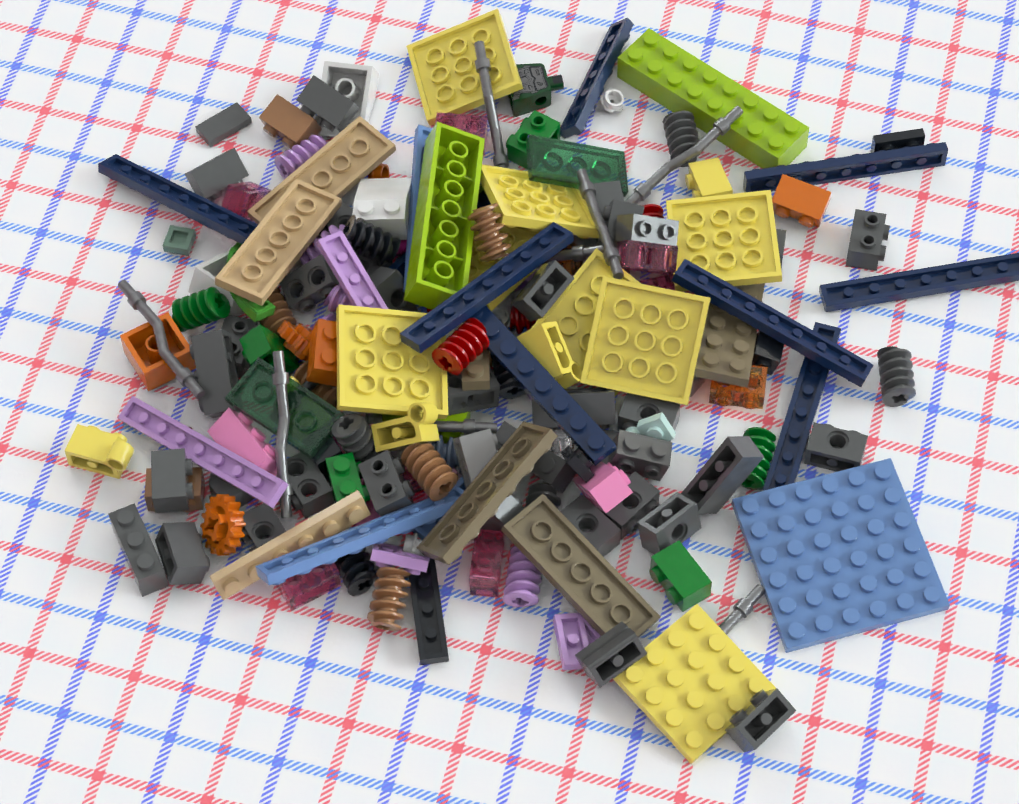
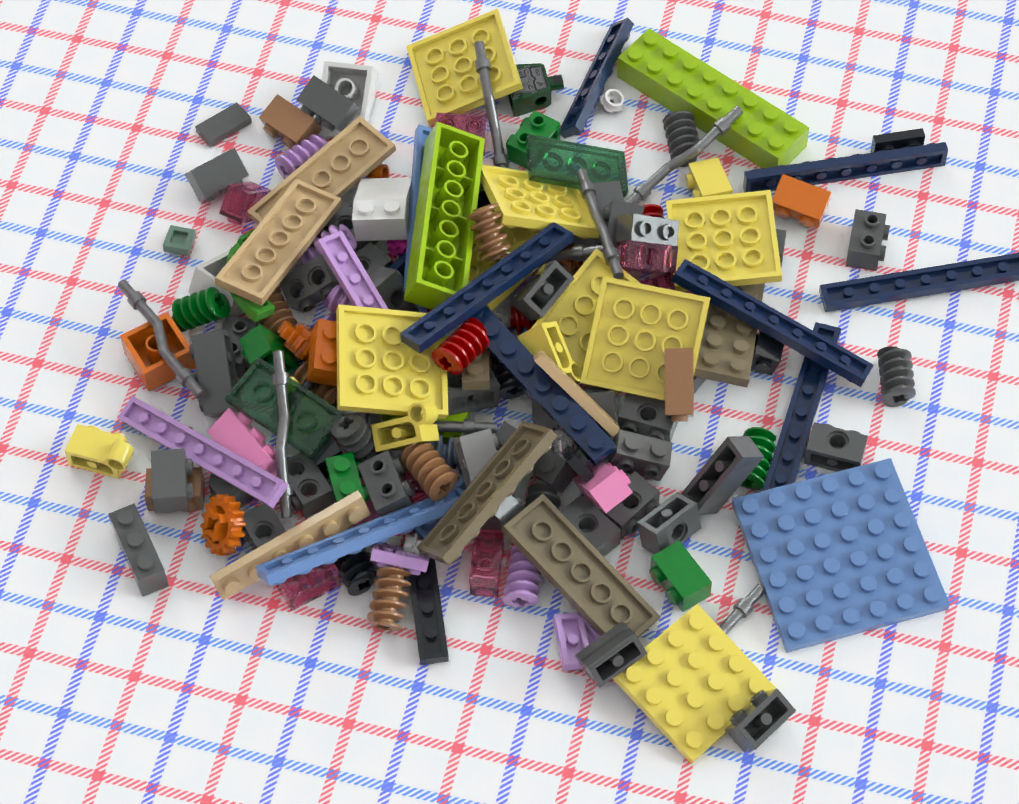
dark blue plate [98,154,258,244] -> none
dark grey brick [155,522,210,585] -> none
black piece [343,215,401,266] -> none
light aqua plate [625,412,676,441] -> none
clear orange brick [709,365,768,409] -> none
none -> tan tile [533,350,620,437]
none -> medium nougat brick [665,348,694,422]

